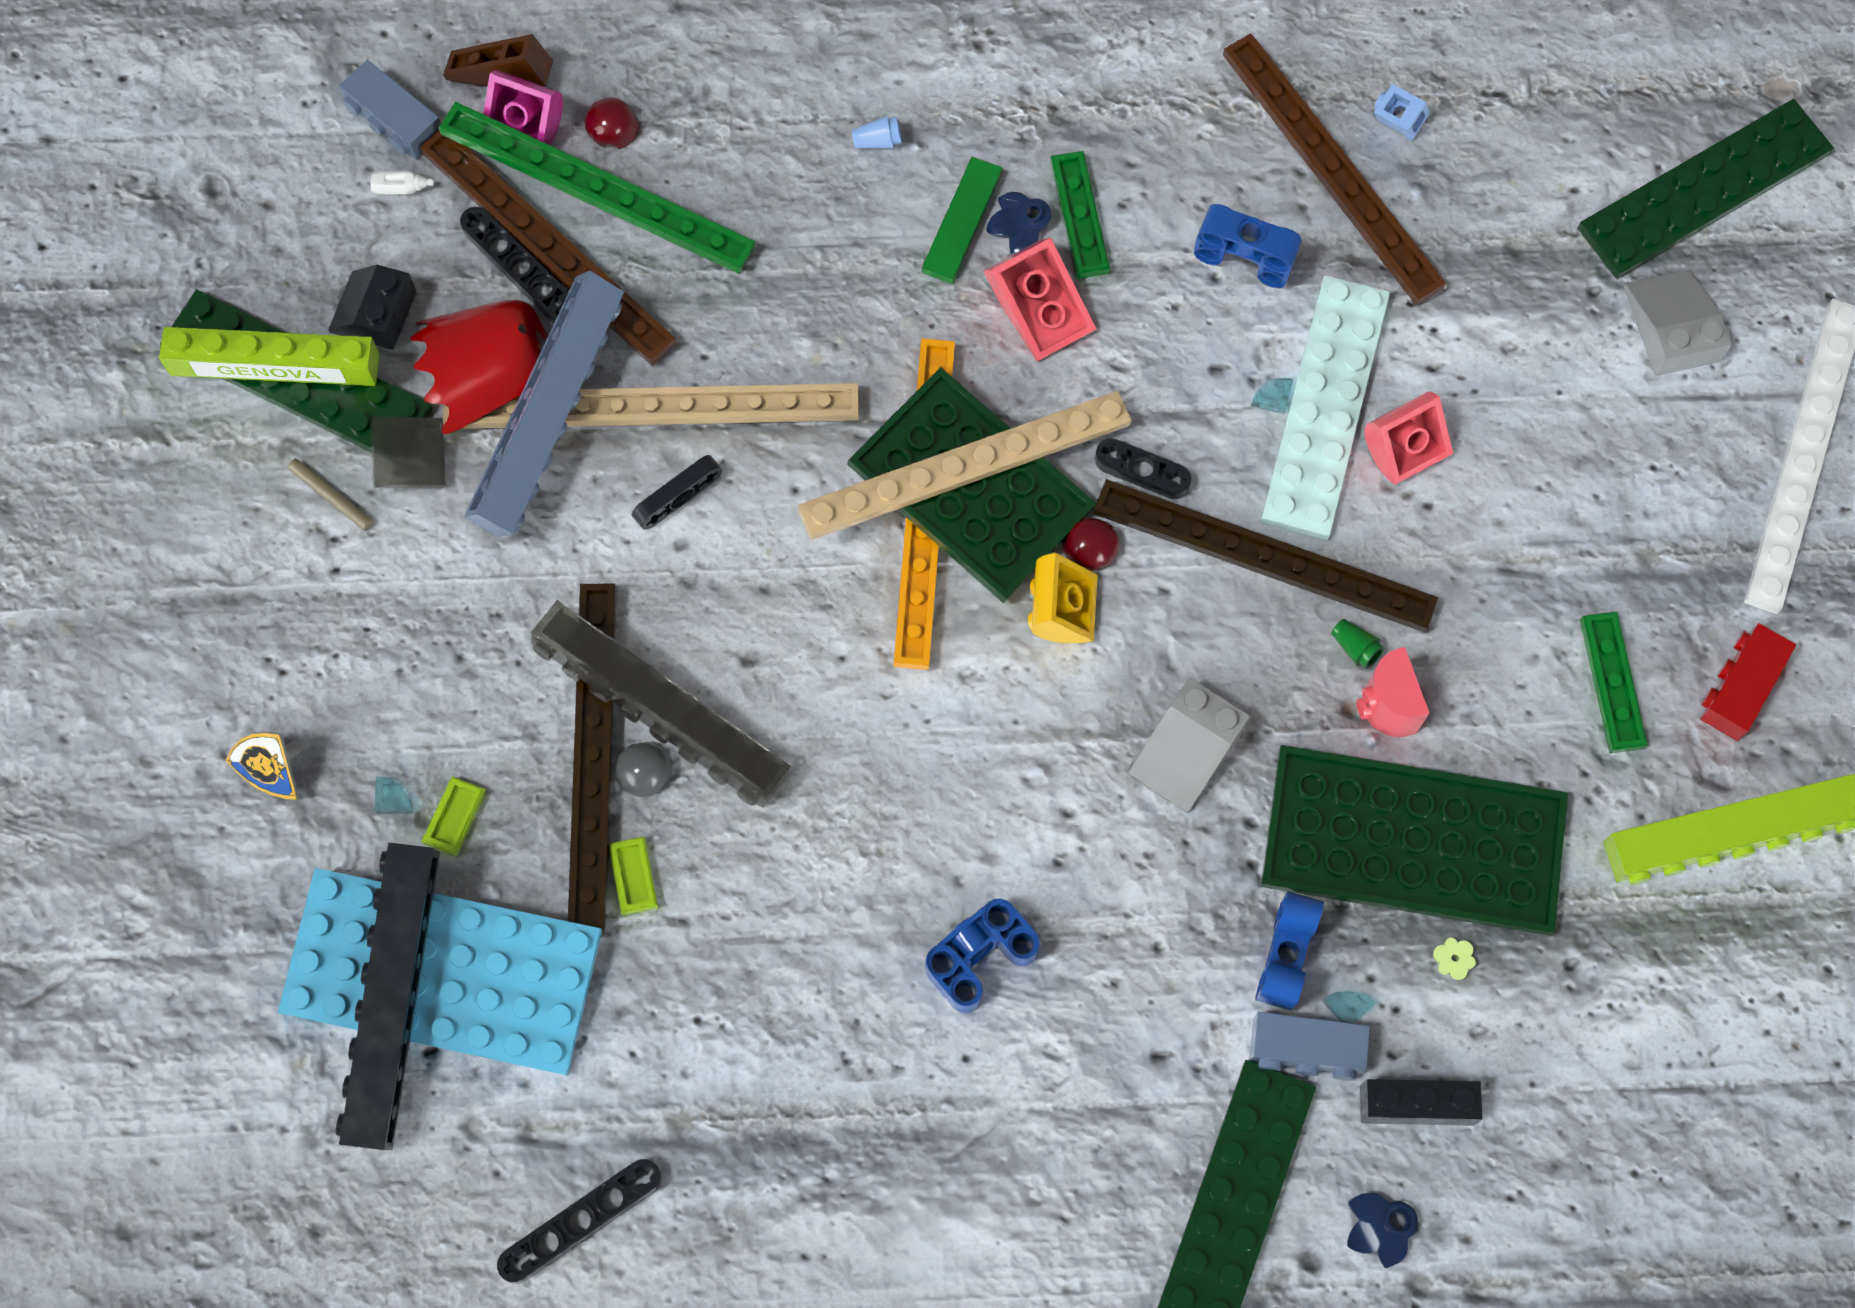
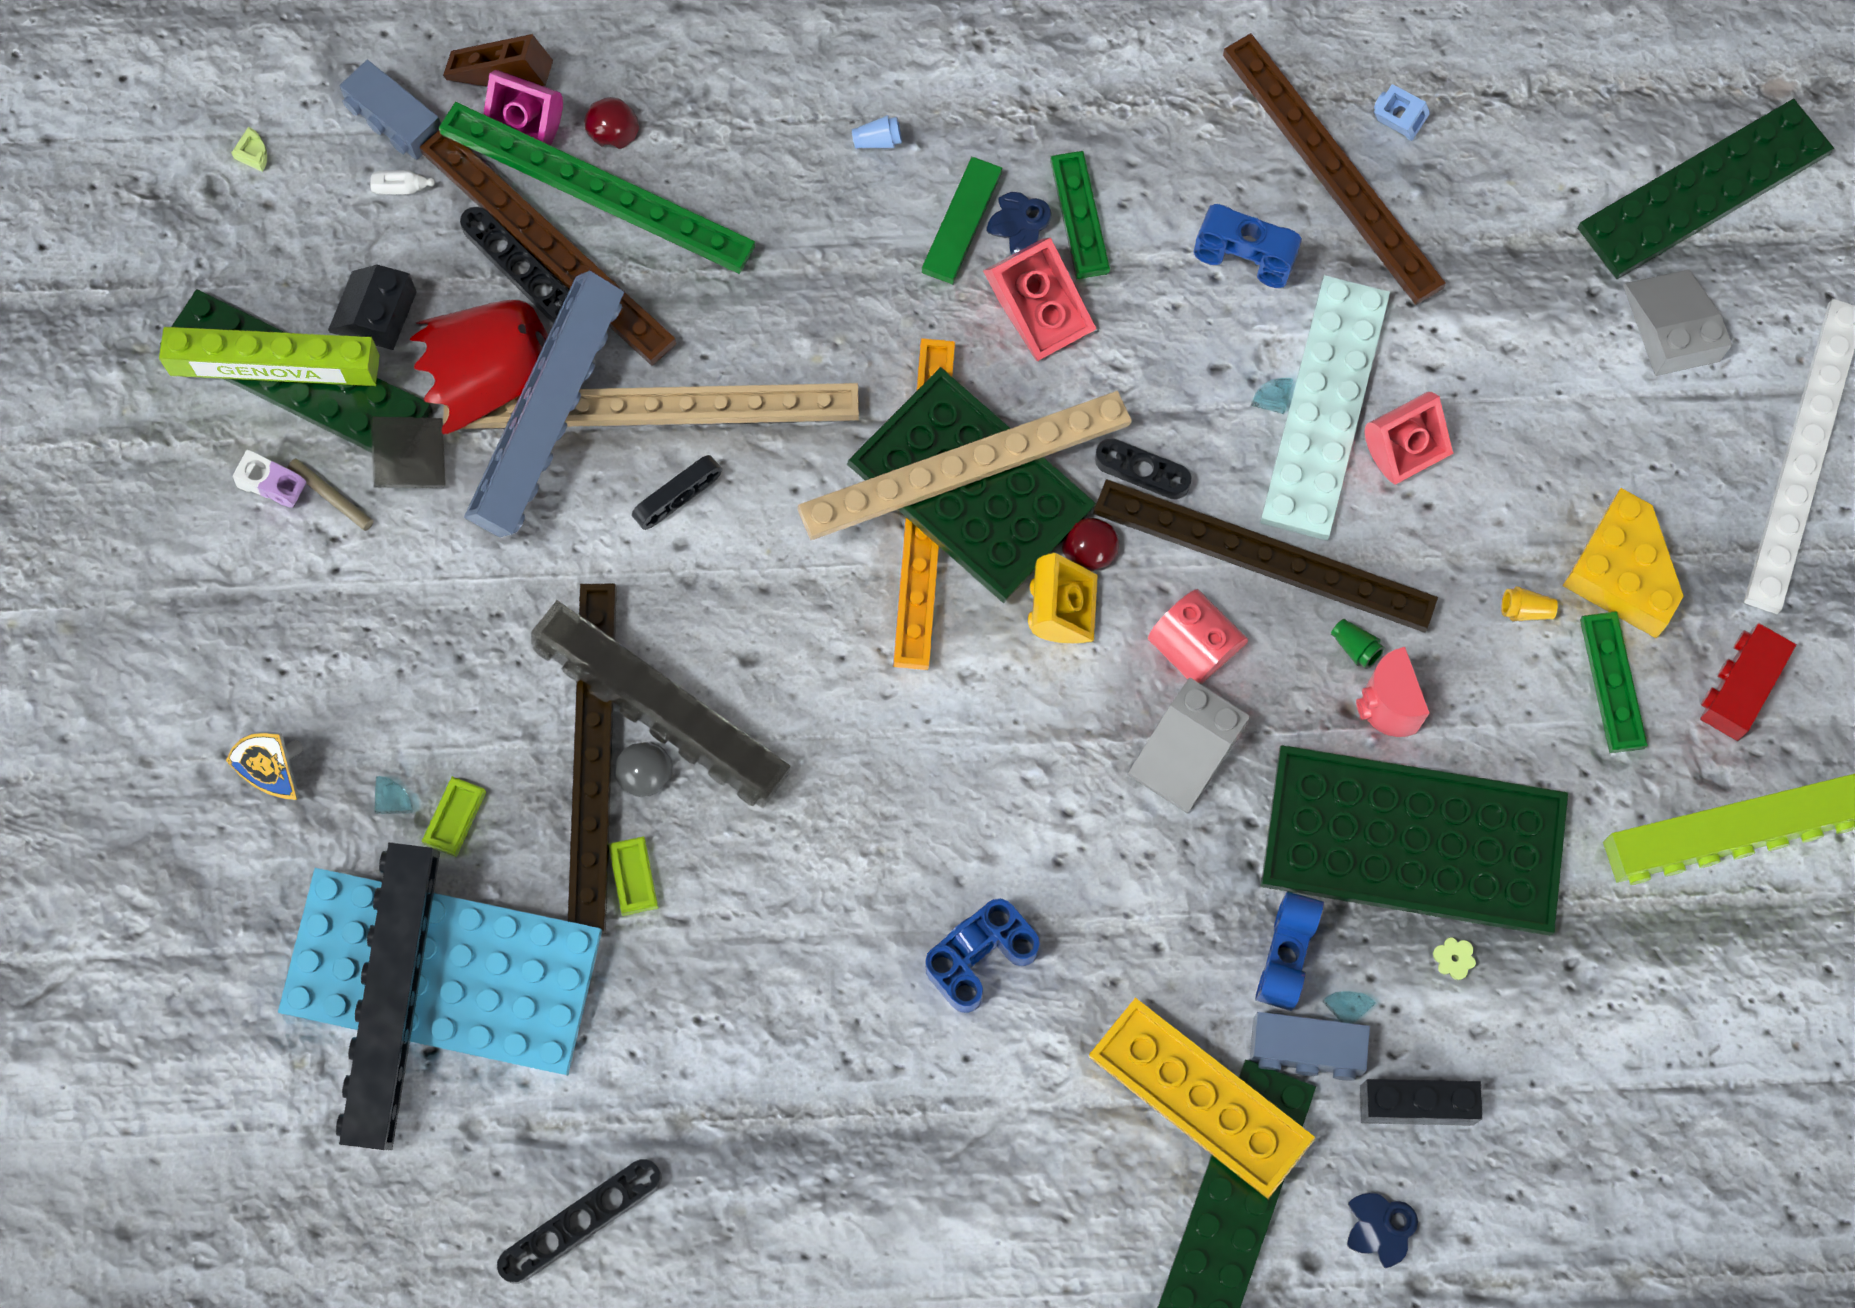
none -> yellowish green tile [231,127,267,172]
none -> leg [233,449,306,508]
none -> yellow plate [1089,997,1315,1199]
none -> coral brick [1148,589,1248,684]
none -> yellow cone [1501,586,1558,621]
none -> yellow brick [1562,488,1684,638]

